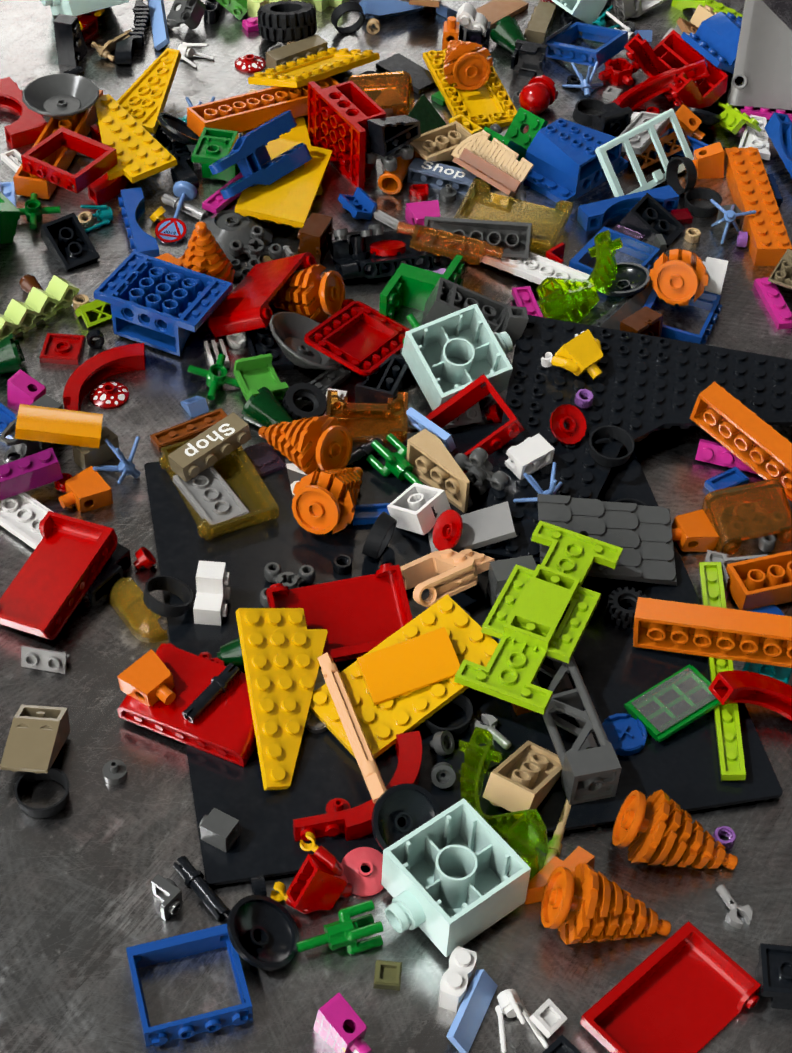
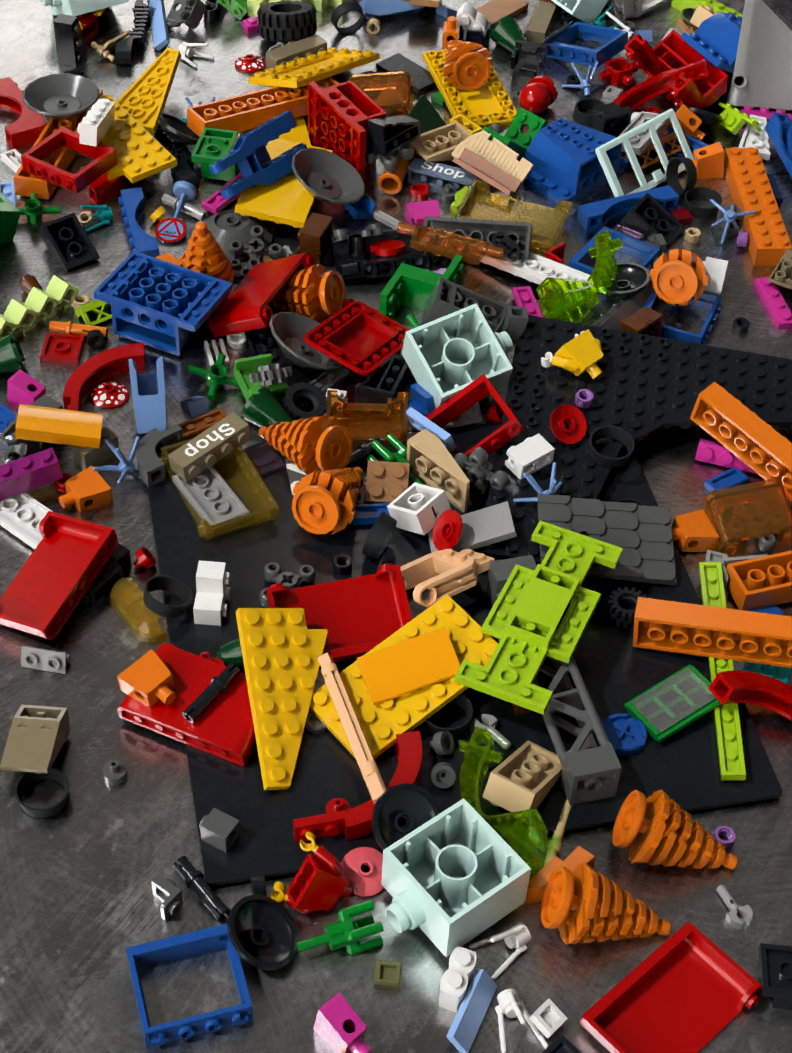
none -> orange pin [49,321,108,338]
none -> white brick [77,98,115,147]
none -> medium blue piece [129,357,168,434]
none -> dark grey arch [136,424,183,487]
none -> dark grey gear [249,363,293,386]
none -> dark grey dish [291,148,365,205]
none -> medium nougat plate [364,460,411,504]
none -> blue panel [399,383,435,416]
none -> lime slope [450,186,468,218]
none -> white plant [469,923,531,981]
none -> black beam [492,232,521,262]
none -> black axle [732,317,750,334]

